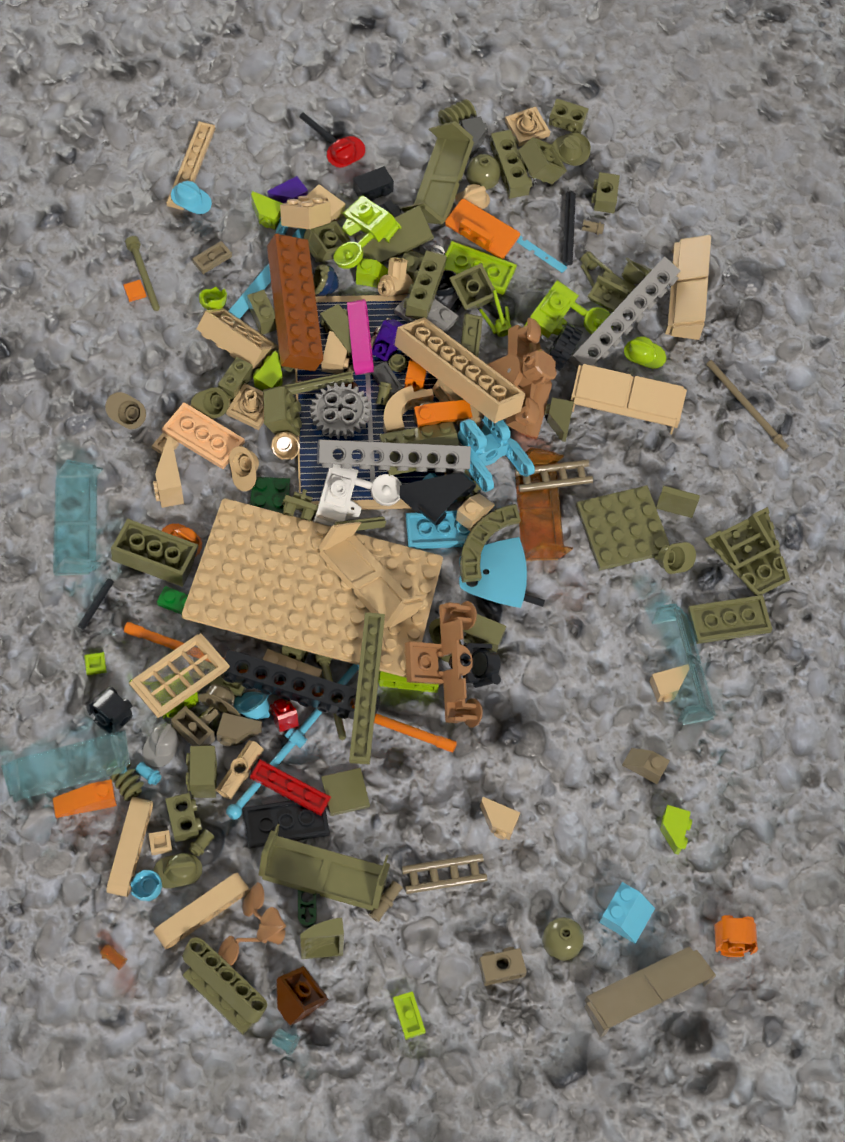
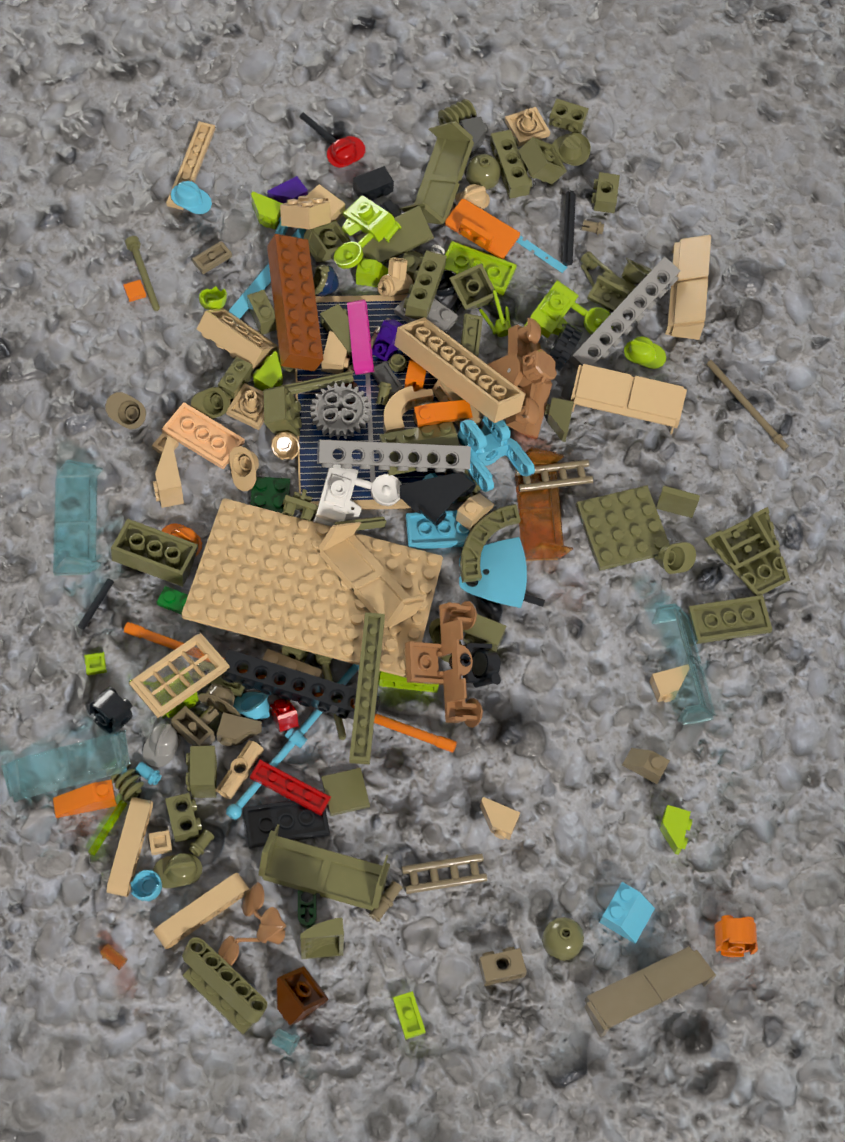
none -> clear neon green bar [88,800,127,856]

